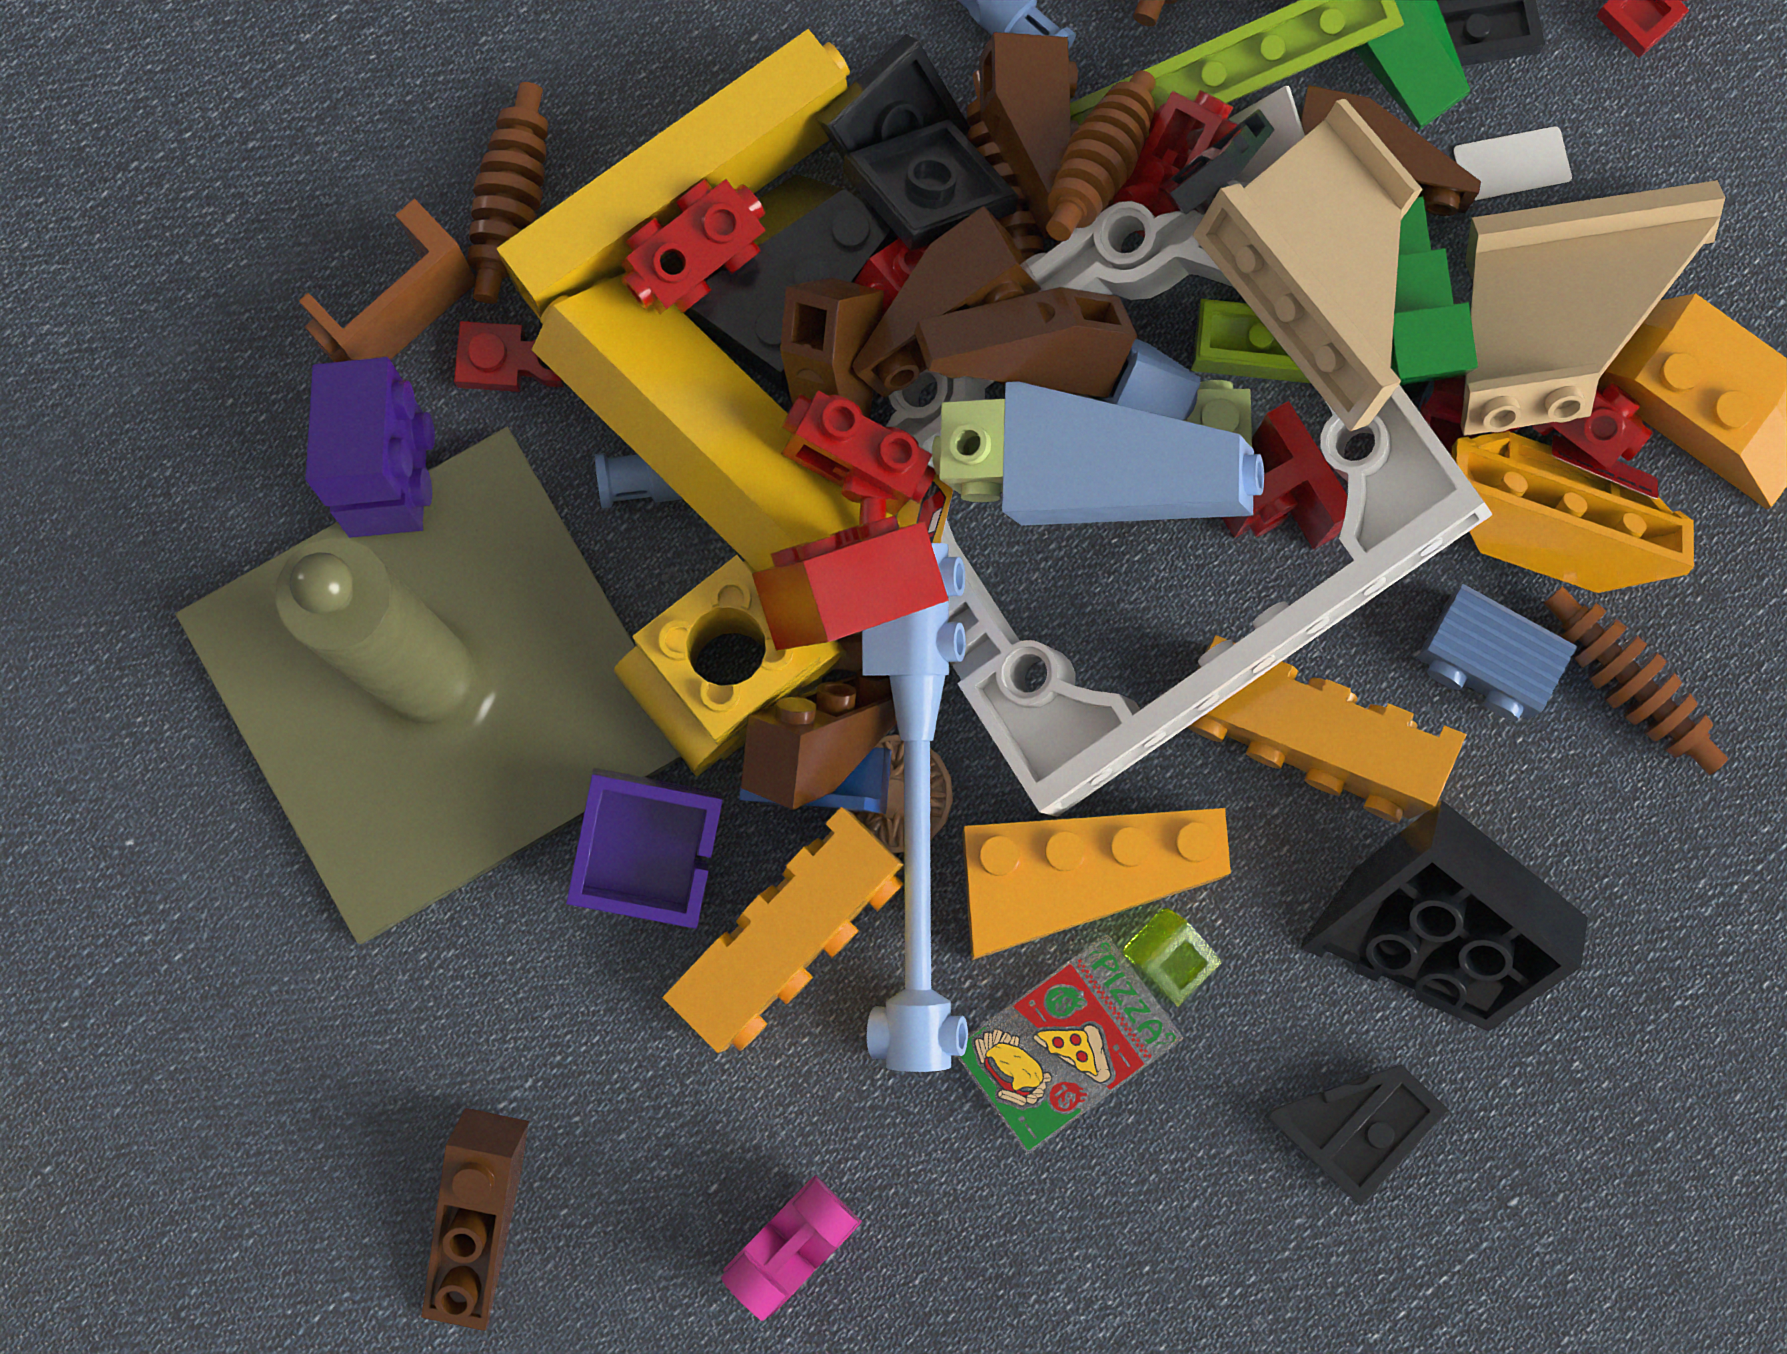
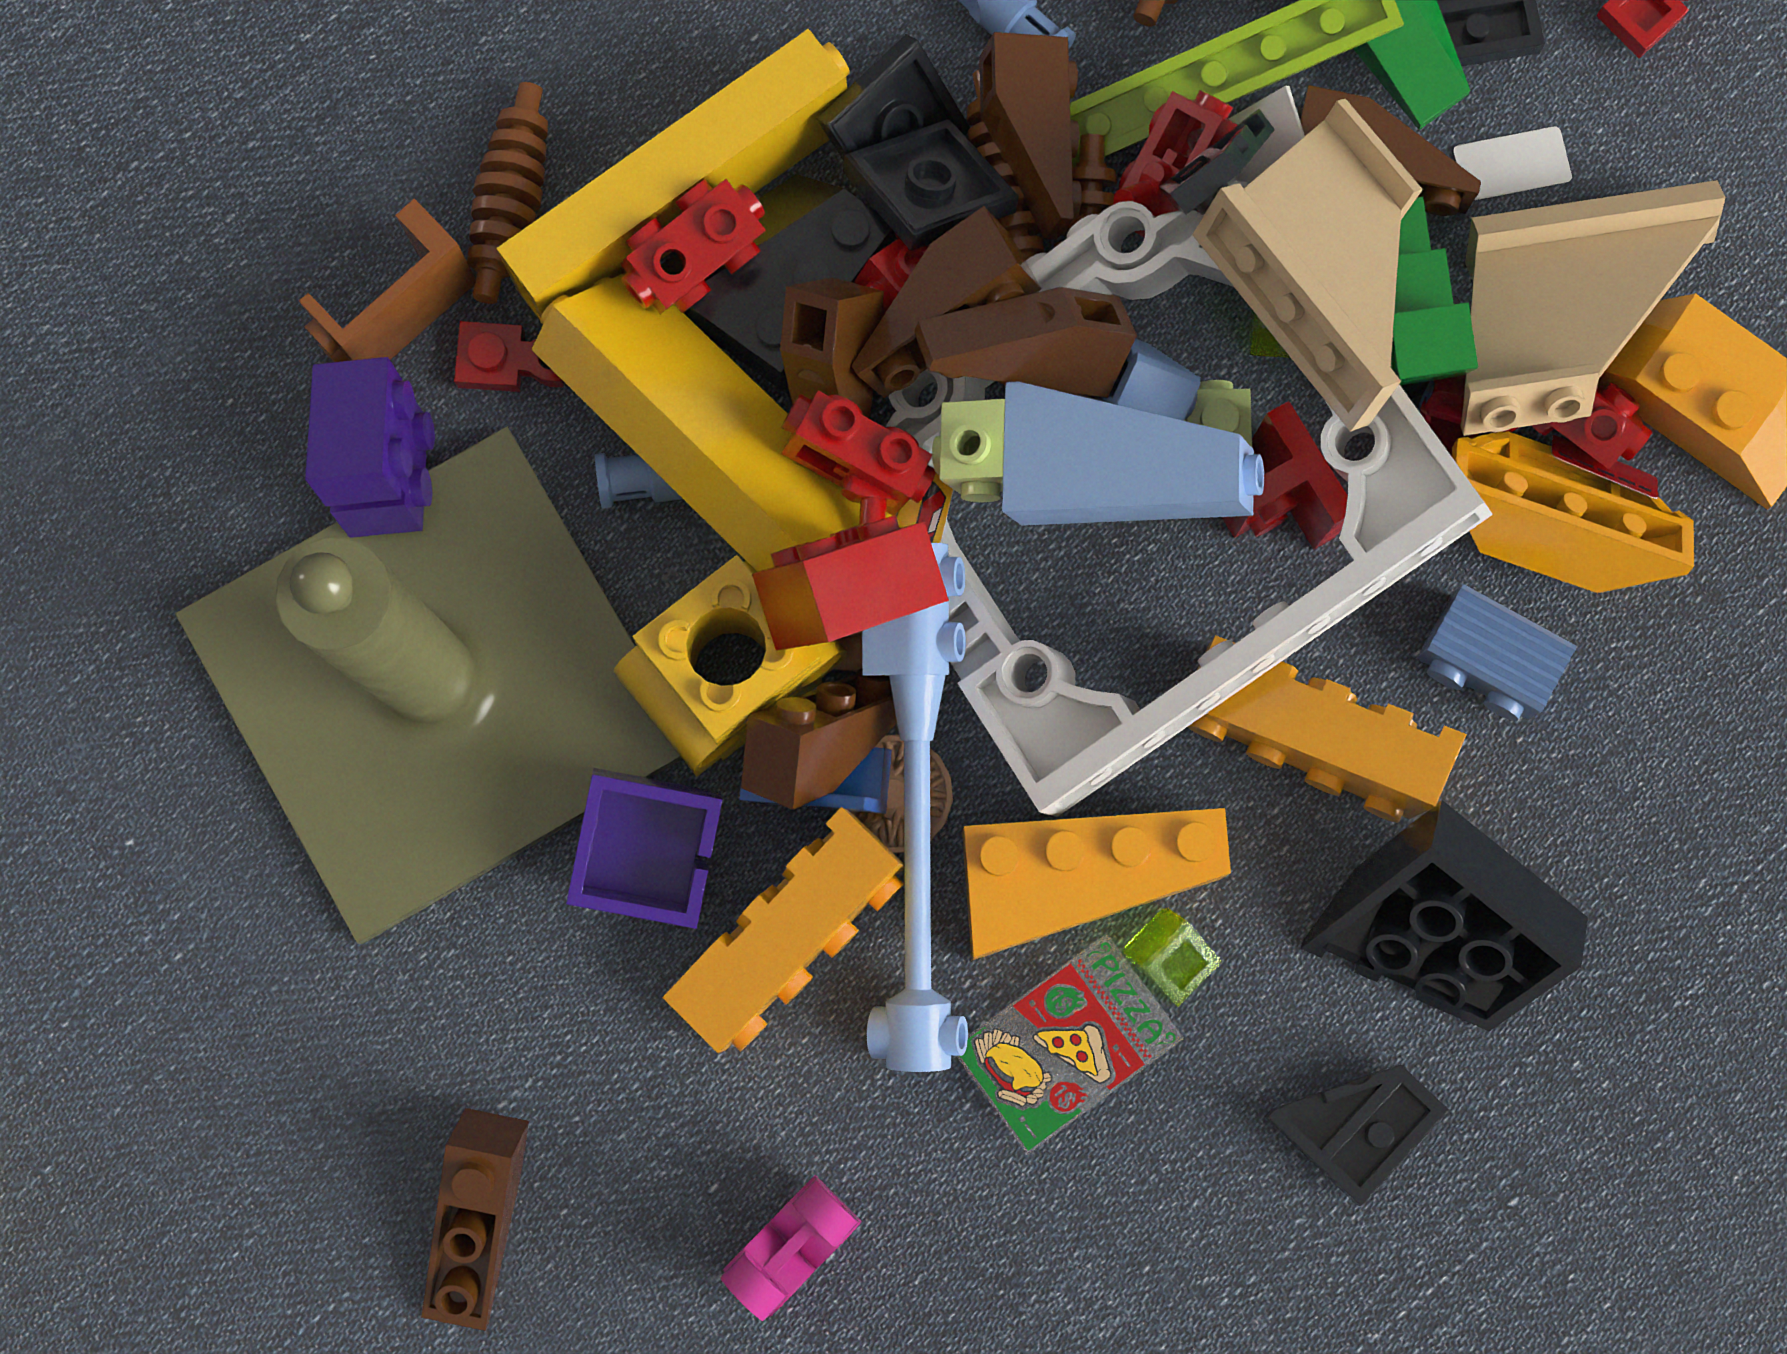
dark orange piece [1046,70,1156,241] -> none
lime slope [1191,299,1311,383] -> none
dark orange piece [1543,586,1728,775] -> none

